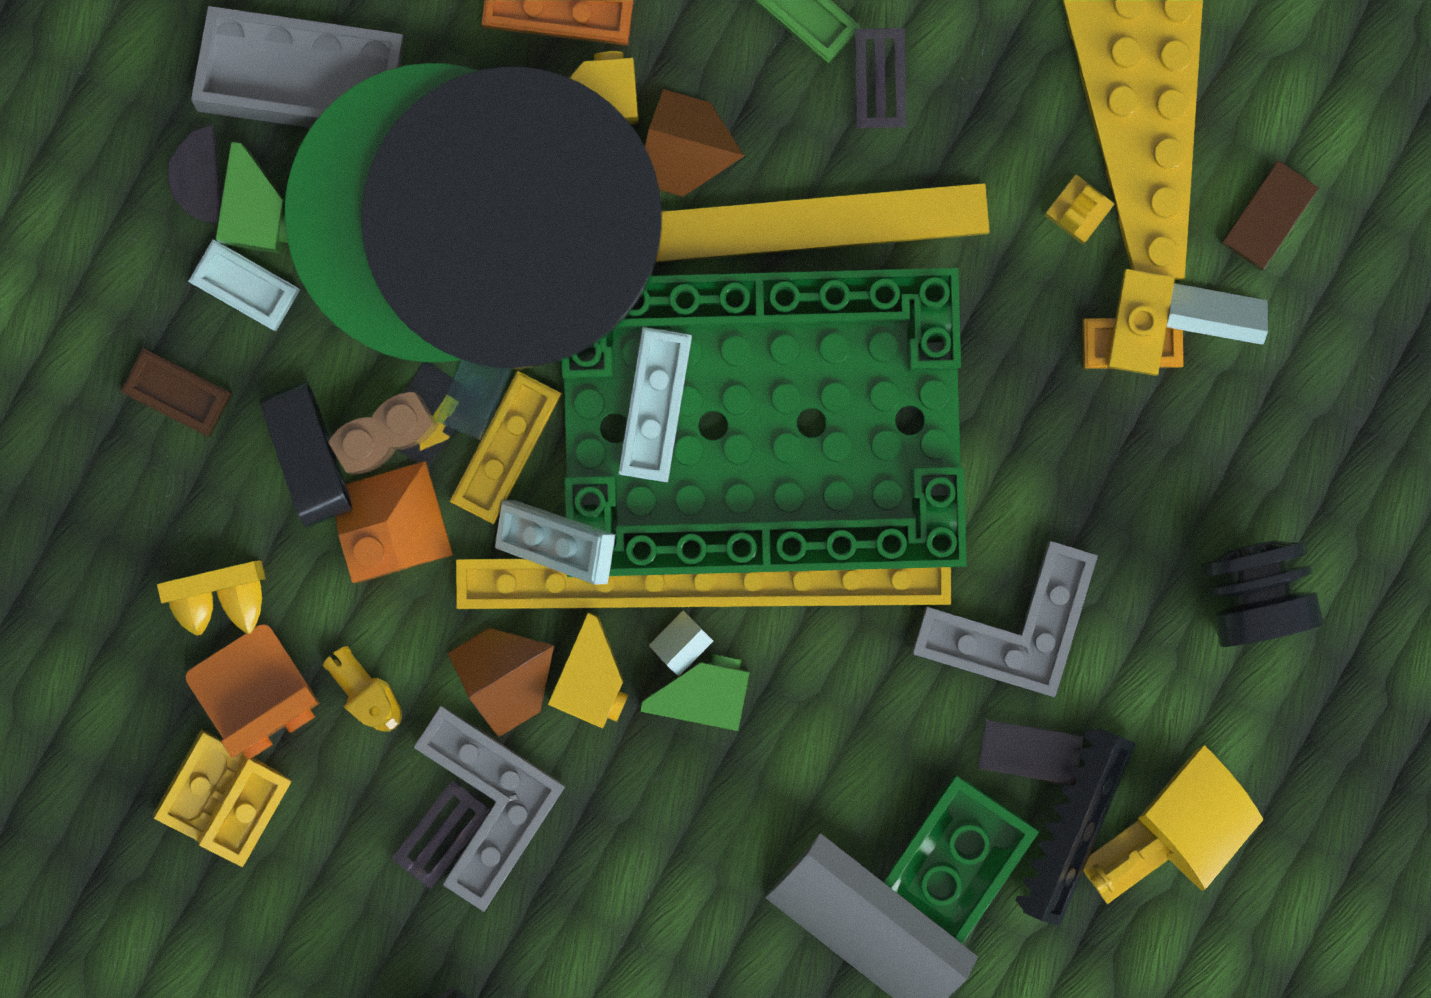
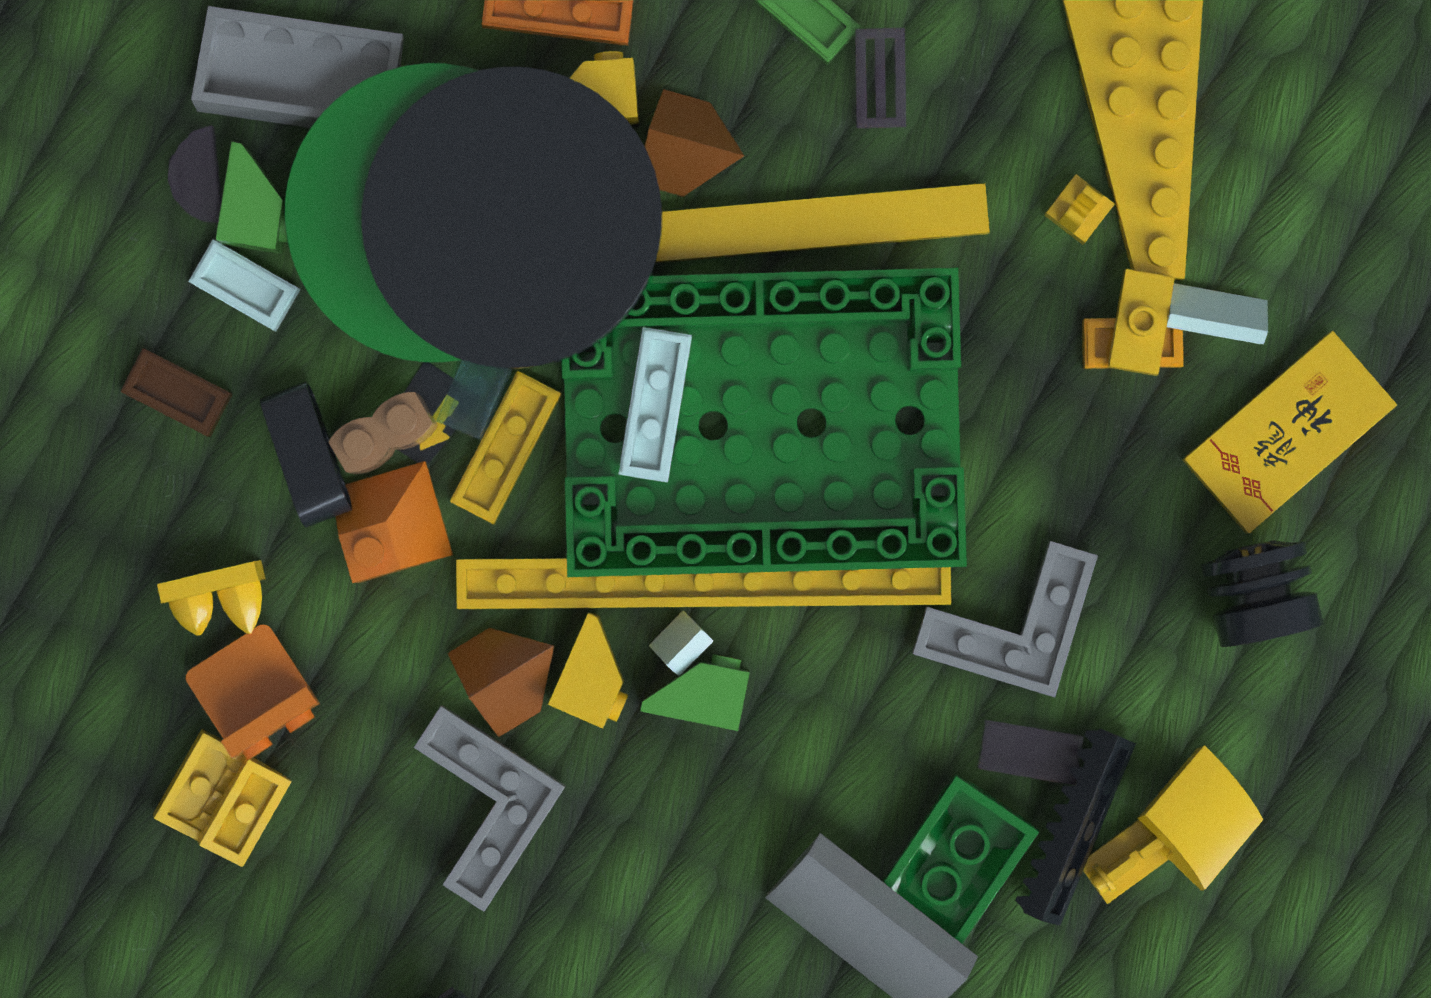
yellow piece [323,646,402,732] -> none
tile [392,780,492,889] -> none
light aqua tile [495,500,615,584] -> none
reddish brown tile [1221,161,1319,271] -> none
none -> yellow tile [1182,331,1397,534]

